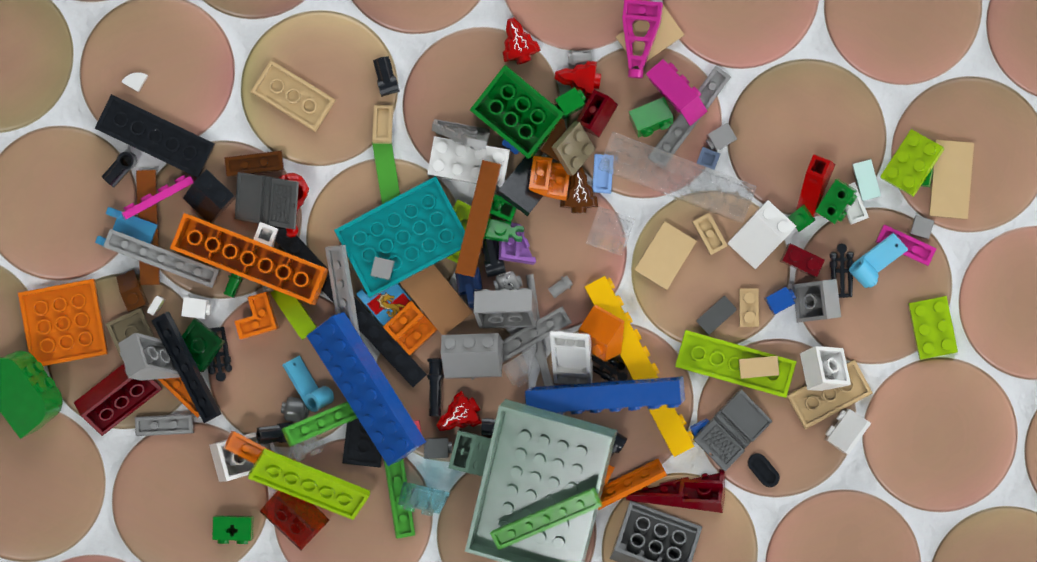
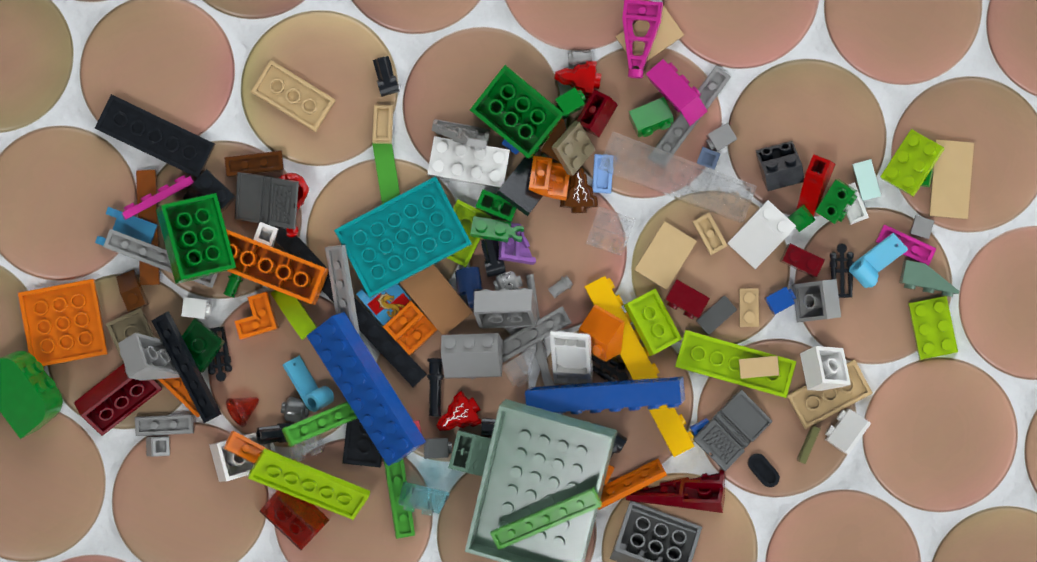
black piece [101,152,137,188] -> none
white tile [121,73,148,92] -> none
white tile [147,296,166,316] -> none
green brick [212,516,254,544] -> none
light grey tile [371,257,394,280] -> none
dark orange tile [455,160,502,278] -> none
red rock [502,17,541,65] -> none
none -> light grey slope [146,436,170,457]
none -> green slope [156,193,236,284]
none -> clear red hat [226,397,259,427]
none -> lime plate [624,288,682,356]
none -> dark red brick [664,279,710,320]
none -> black slope [756,141,804,191]
none -> olive tile [797,426,820,464]
none -> sand green slope [899,260,960,297]

